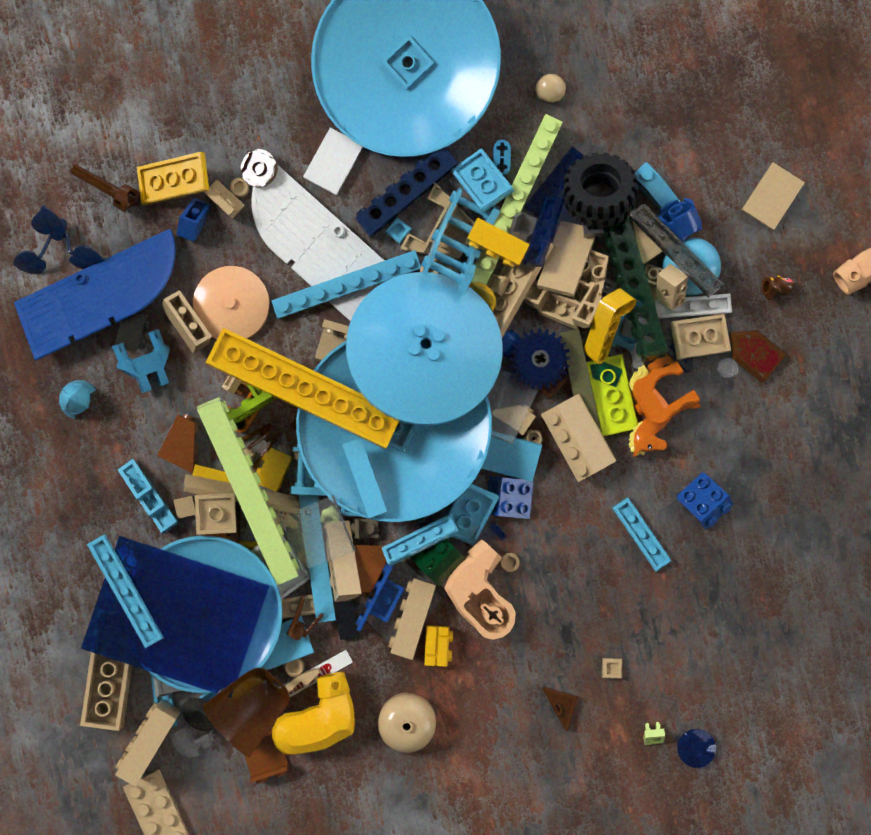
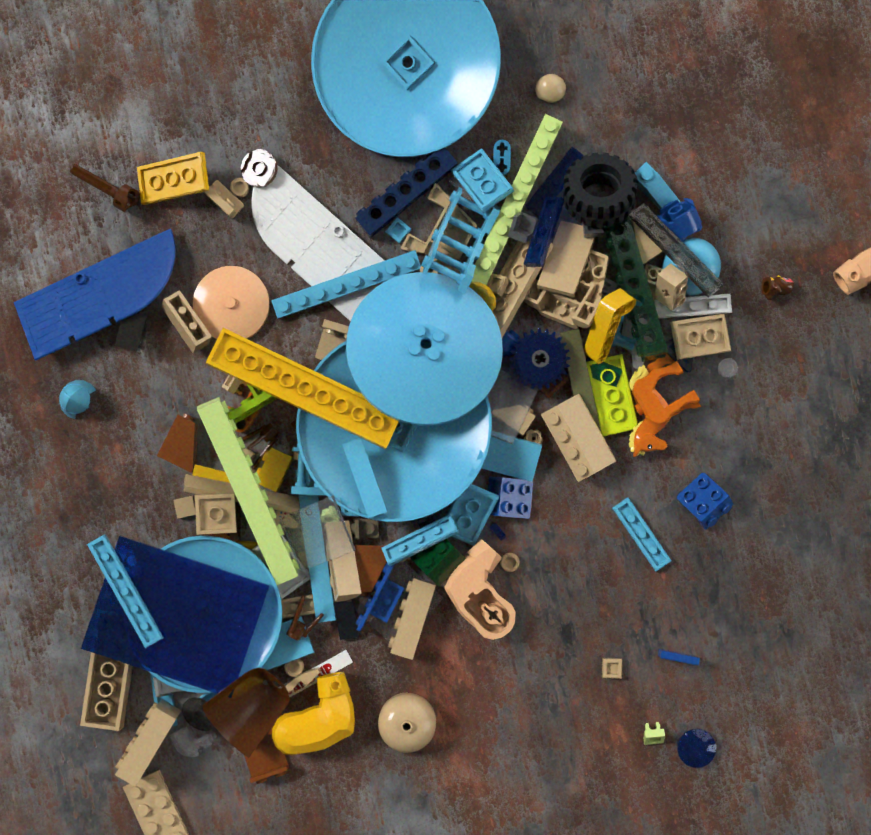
dark blue plant [13,205,104,274] -> none
dark azure connector [112,329,170,393] -> none
medium azure slope [118,459,179,534] -> none
blue slope [176,197,211,242] -> none
white tile [303,127,363,196] -> none
yellow brick [424,625,453,667] -> none
yellow brick [466,218,530,268] -> none
reddish brown tile [542,686,578,731] -> none
reddish brown tile [730,330,787,383] -> none
tan tile [741,162,805,231] -> none
none -> blue tile [658,649,700,666]

